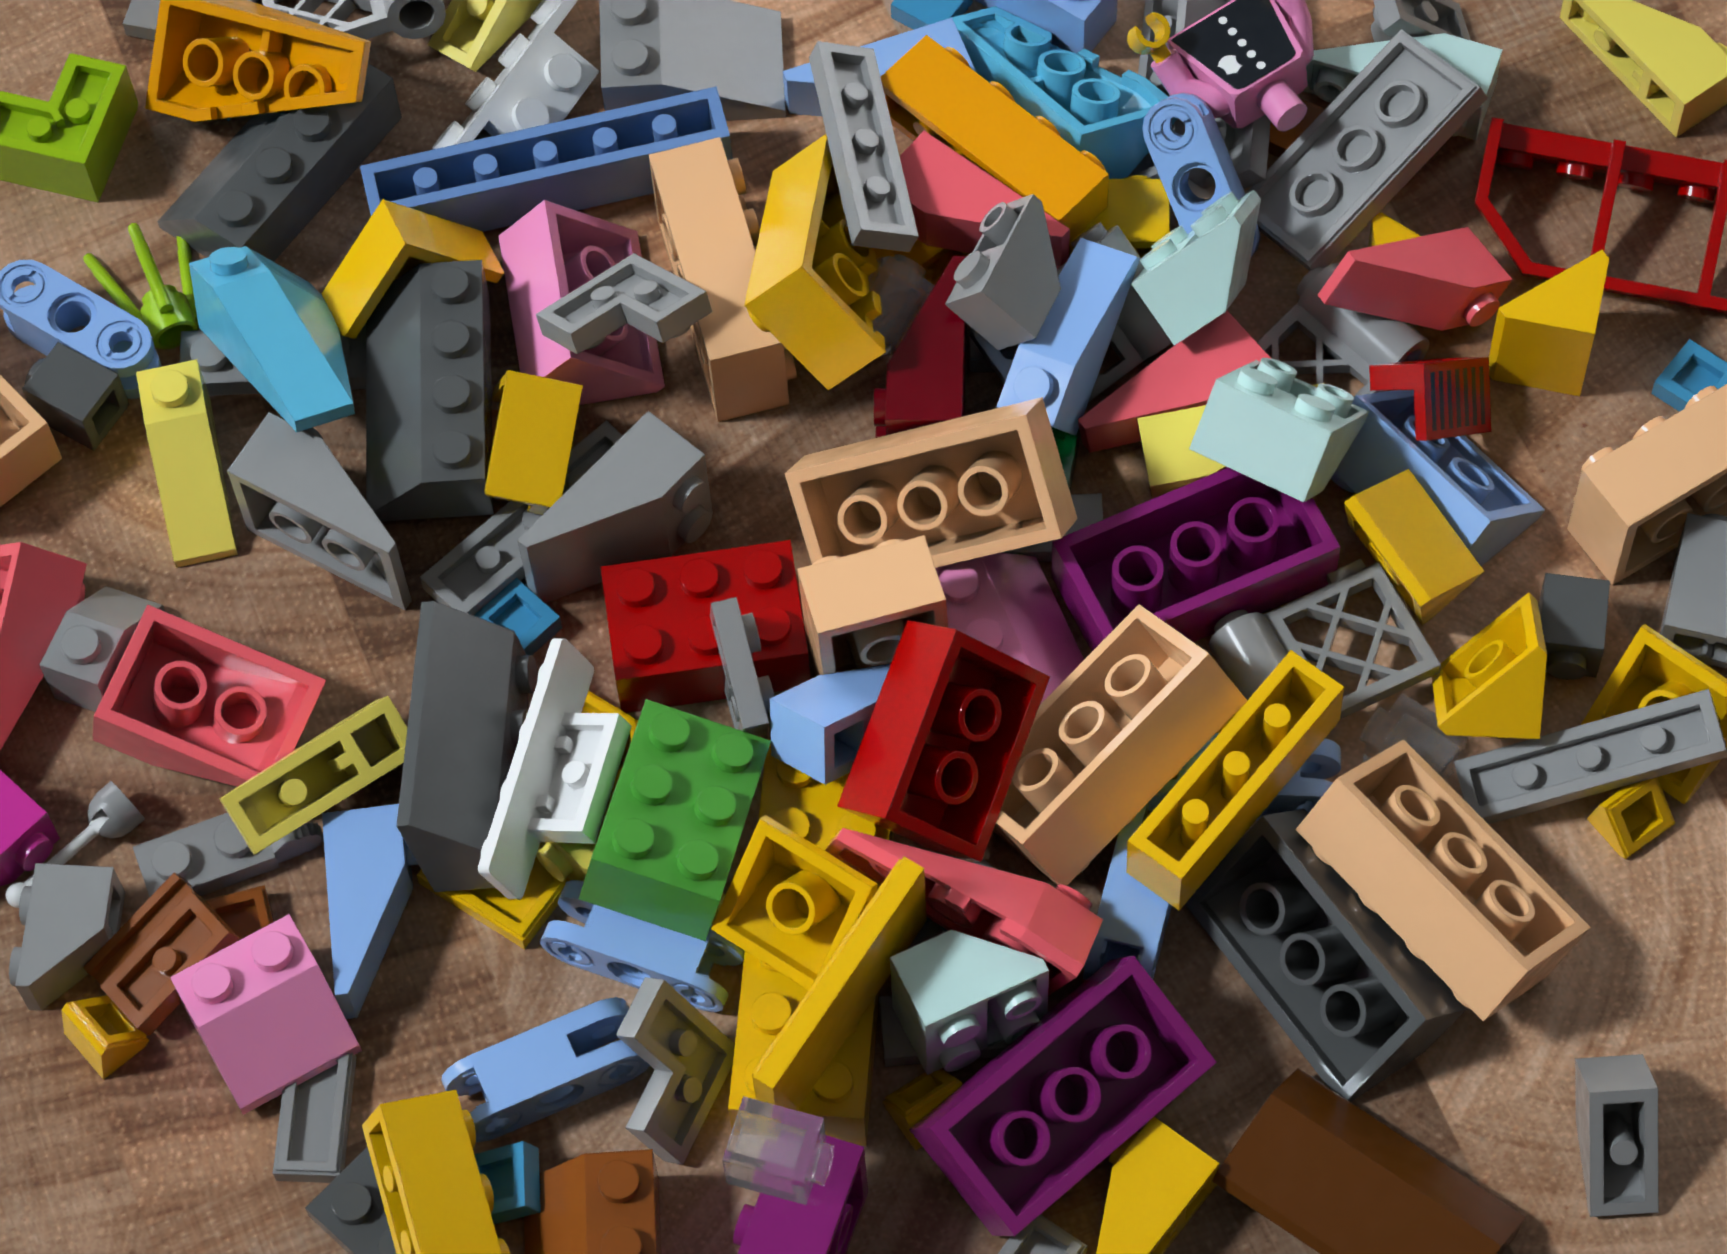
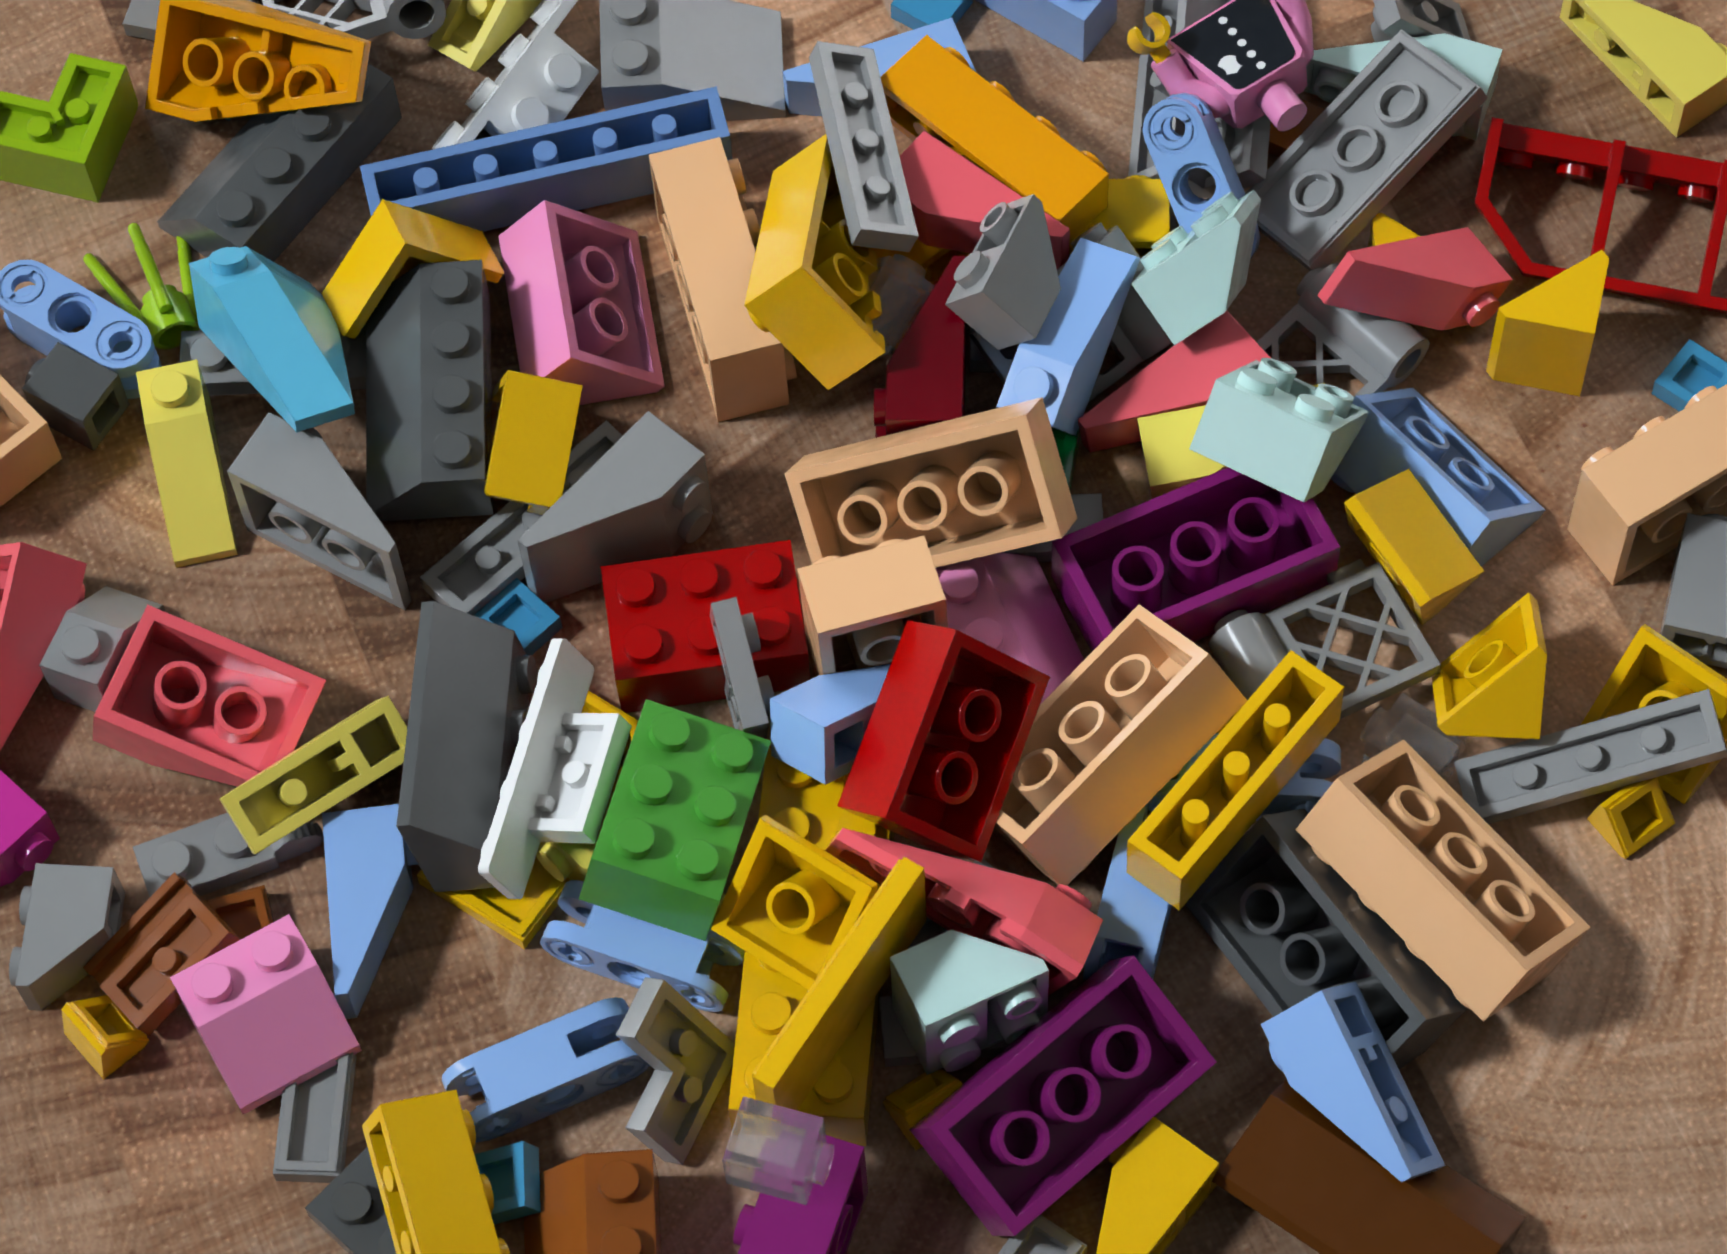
hinge [6,781,145,908] -> none
light grey plate [536,253,712,354] -> none
medium azure wedge [947,6,1178,179] -> none
red panel [1369,357,1492,441] -> none
dark grey brick [1538,573,1610,680] -> none
light grey slope [1575,1054,1659,1217] -> none
none -> light blue slope [1261,981,1446,1182]

